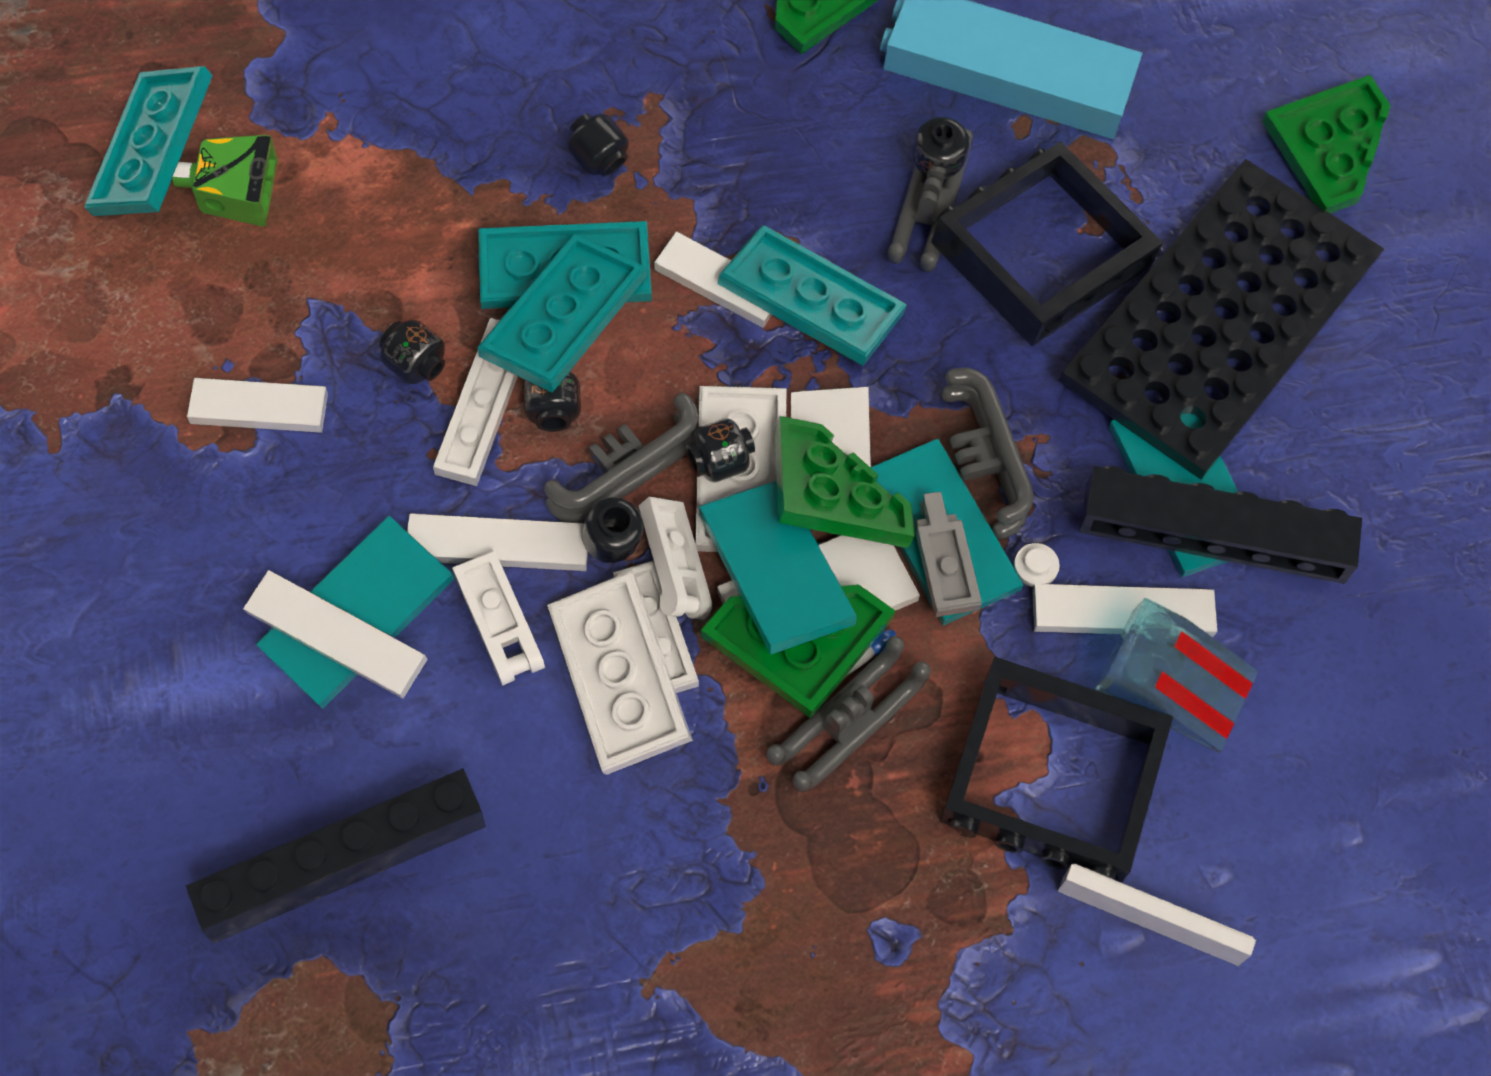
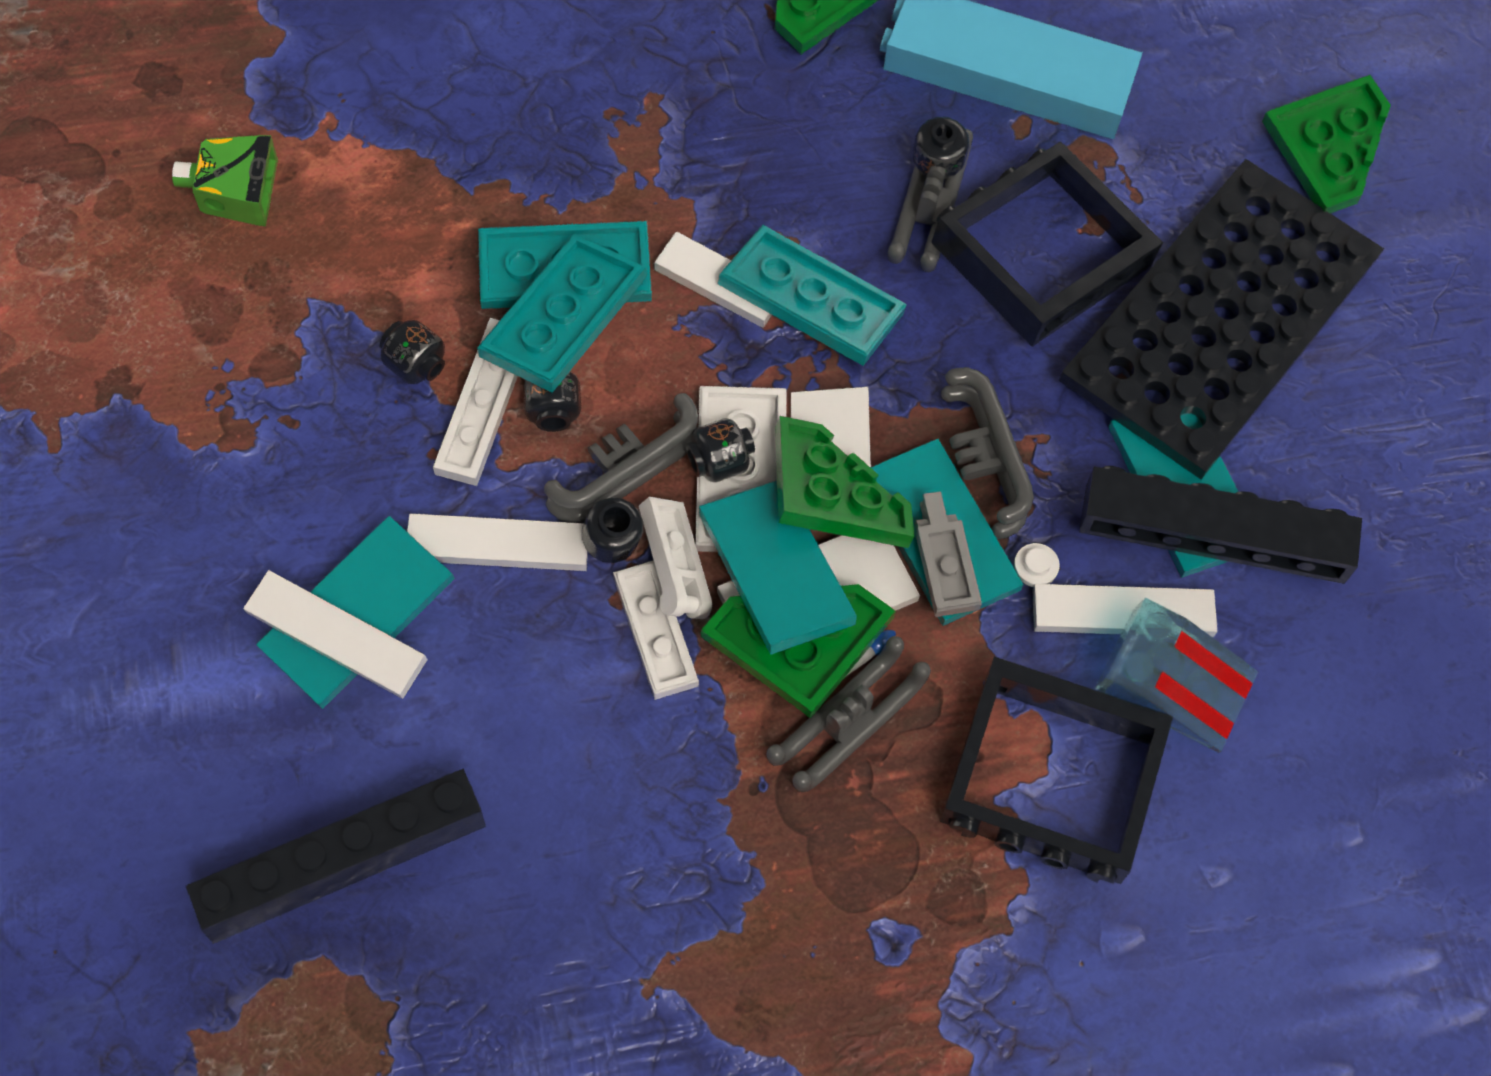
teal tile [84,66,213,216] -> none
white tile [187,378,328,433] -> none
white plate [452,551,545,686] -> none
white tile [547,571,693,775] -> none
black head [567,113,629,177] -> none
white tile [1058,864,1256,966] -> none

